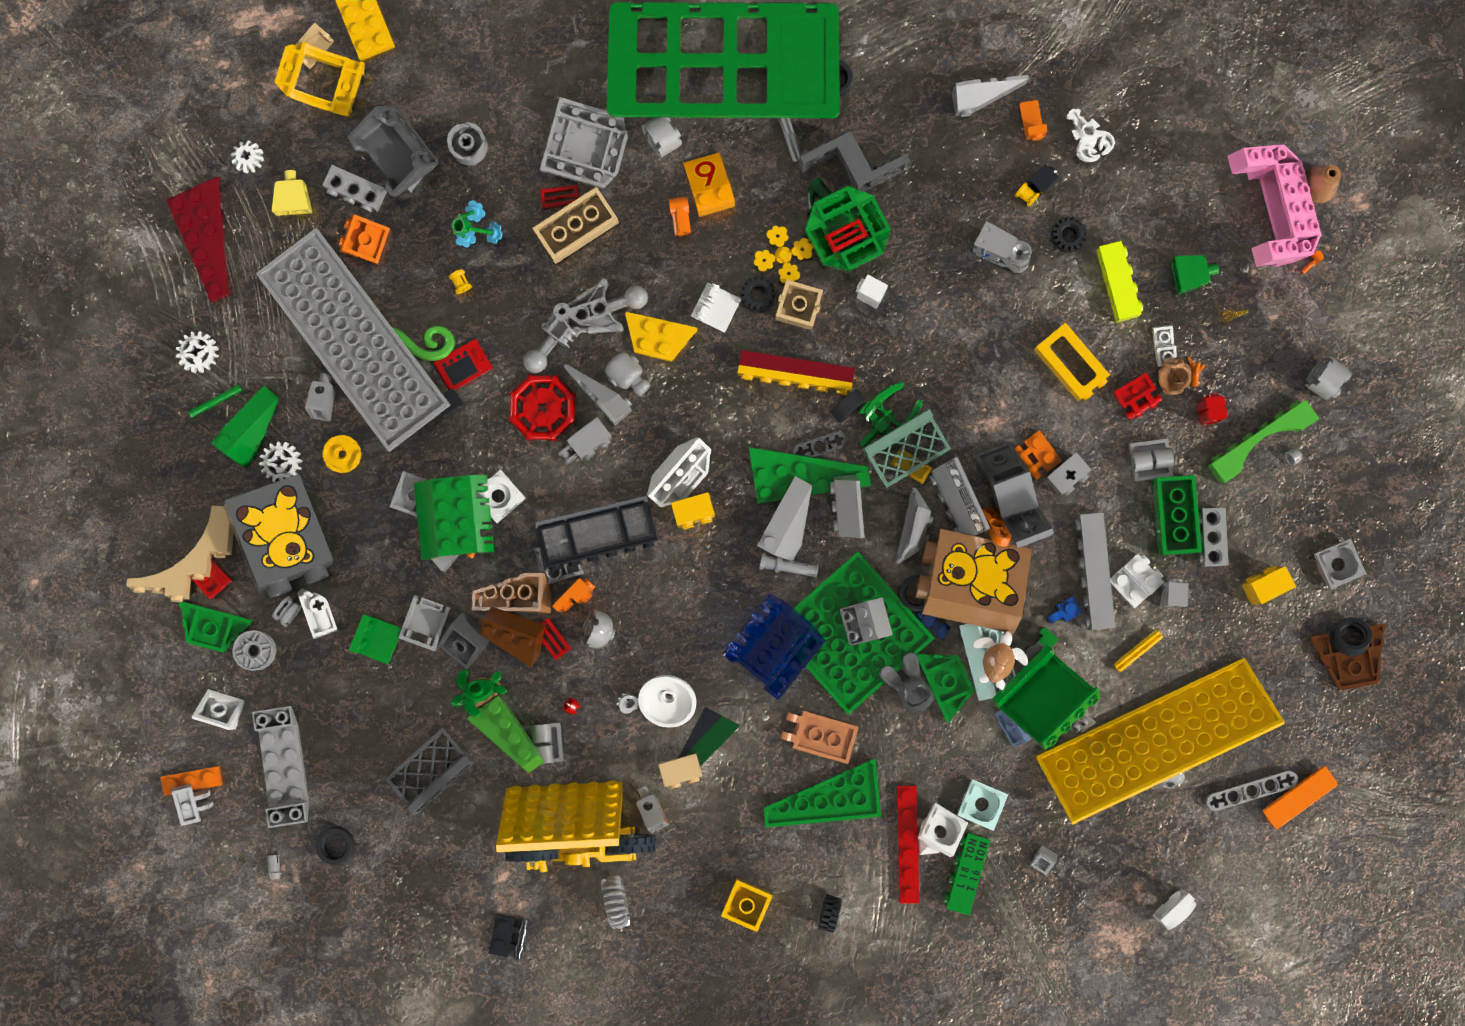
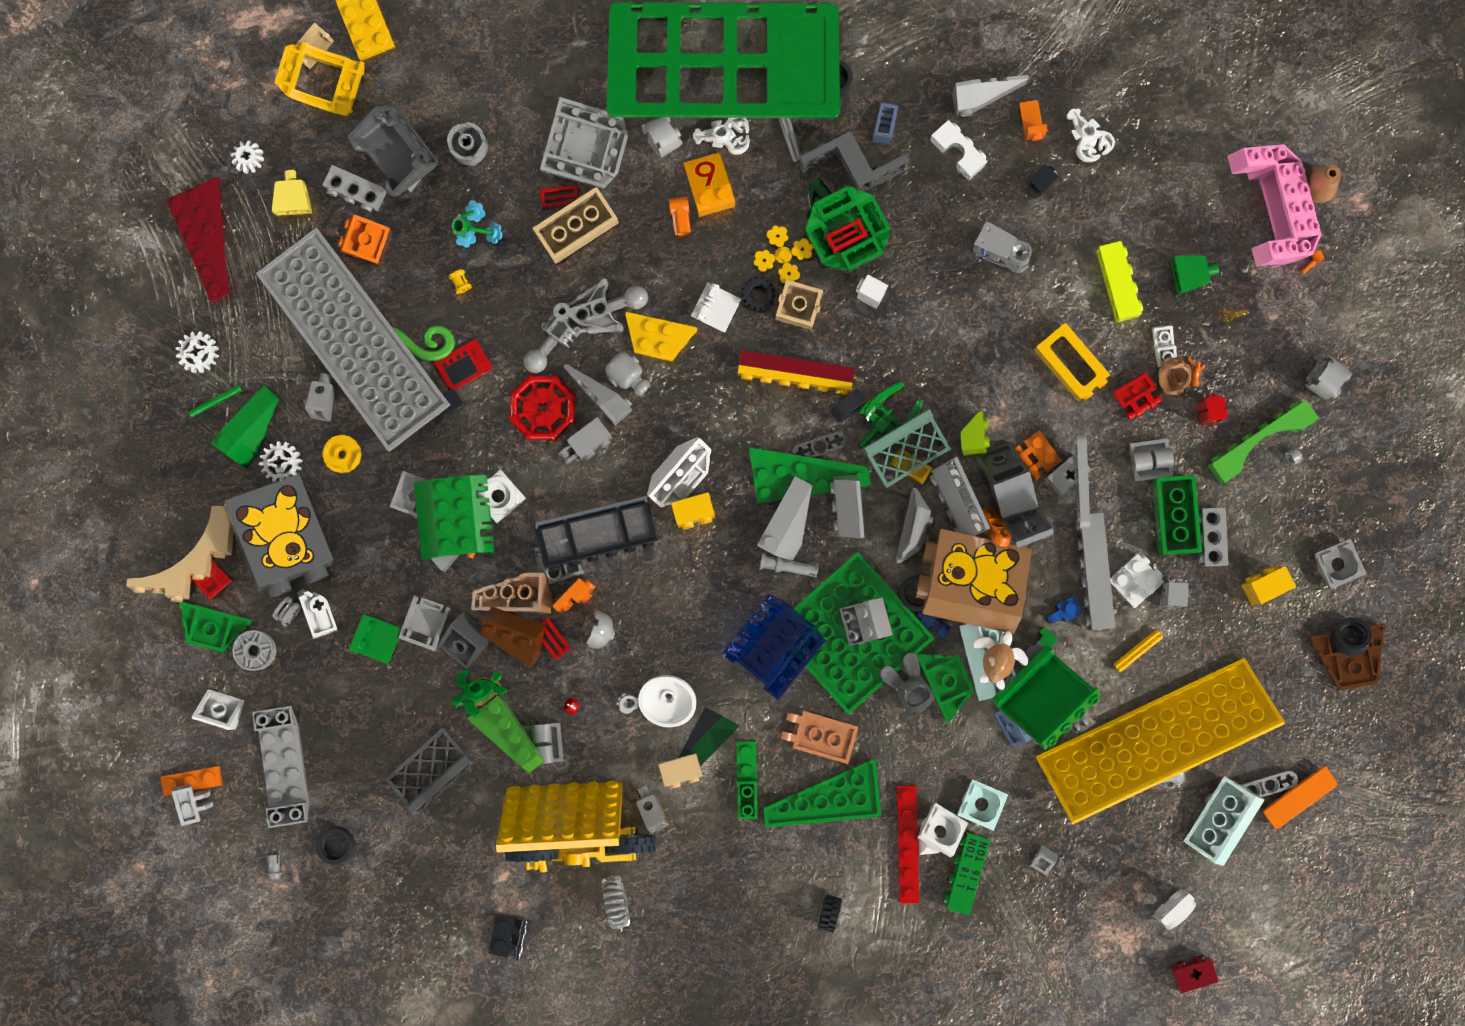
yellow brick [721,878,773,932] -> none
yellow bush [1015,182,1040,207] -> none
black tyre [1051,216,1087,253] -> none
none -> white animal [693,118,750,155]
none -> green slope [737,739,757,819]
none -> sand blue slope [872,102,899,145]
none -> white arch [930,120,987,181]
none -> lime slope [961,412,990,456]
none -> light grey beam [1074,434,1090,529]
none -> dark red brick [1170,955,1219,993]
none -> light aqua slope [1184,776,1264,866]

